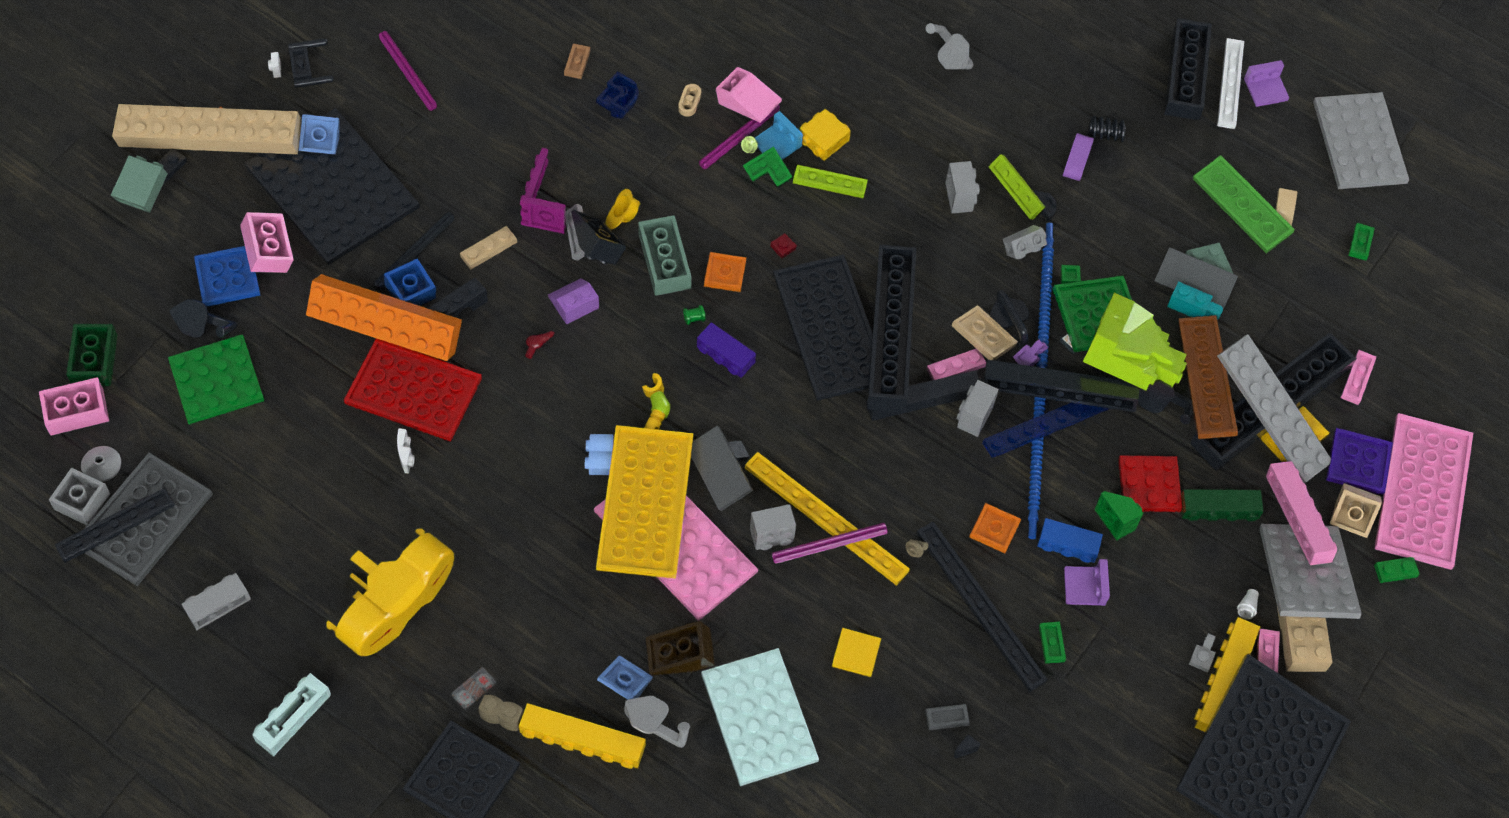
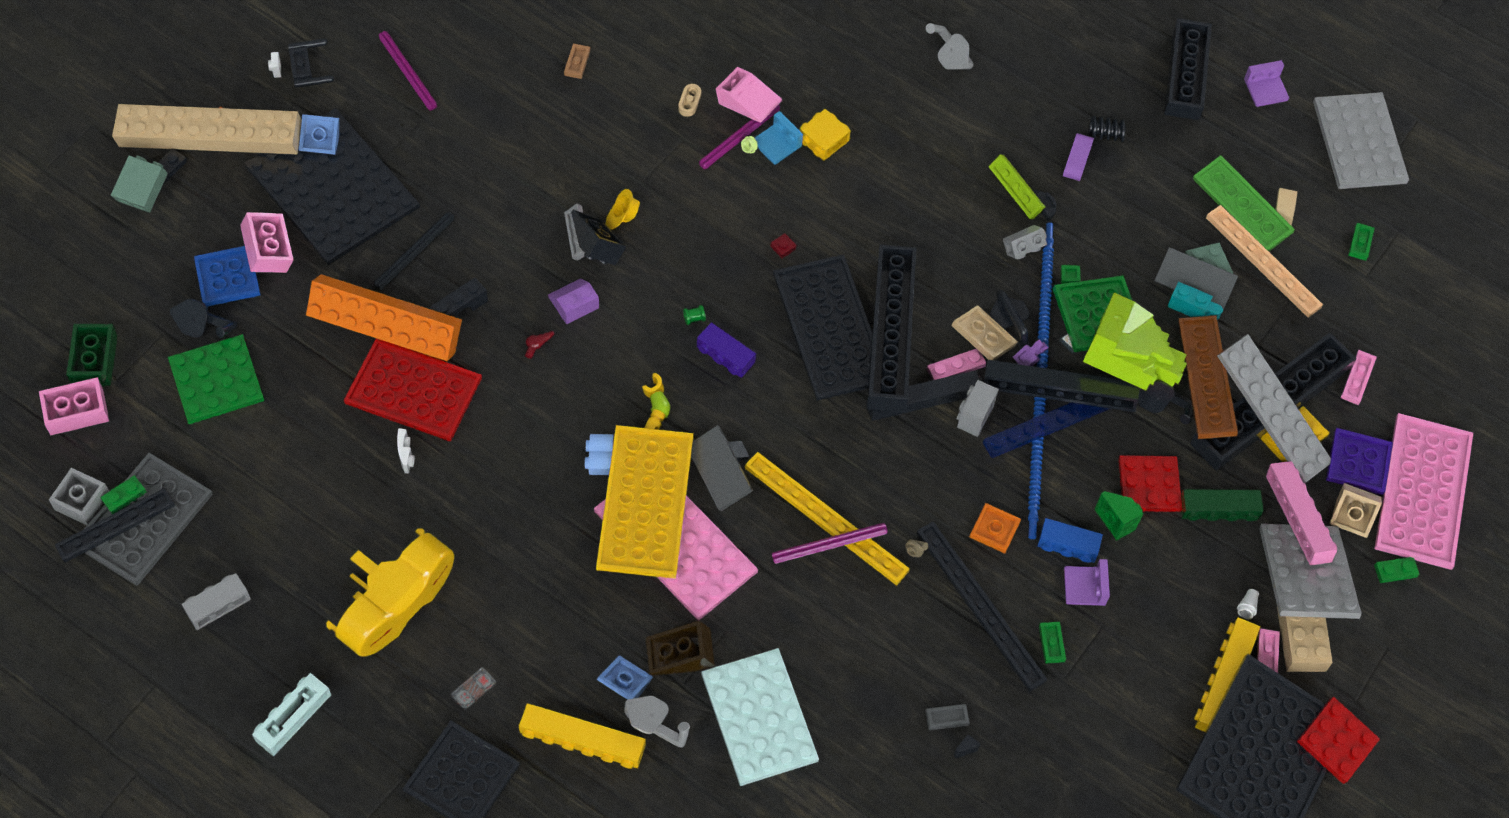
light grey dish [81,446,121,482] -> none
blue brick [384,258,436,306] -> none
tan plate [460,226,517,270] -> none
dark tan brick [479,695,523,731] -> none
magenta bracket [520,148,566,234] -> none
clear blue brick [596,71,639,119] -> none
sand green brick [638,215,692,296] -> none
orange plate [704,252,746,292] -> none
green plate [743,146,793,188] -> none
light grey brick [750,504,796,550] -> none
lime plate [793,165,868,198] -> none
yellow tile [832,628,881,677] -> none
light grey piece [945,161,980,214] -> none
light grey plate [1189,633,1216,672] -> none
white plate [1217,38,1244,129] -> none
none -> green plate [100,475,147,515]
none -> light nougat plate [1206,205,1323,318]
none -> red plate [1297,697,1380,784]

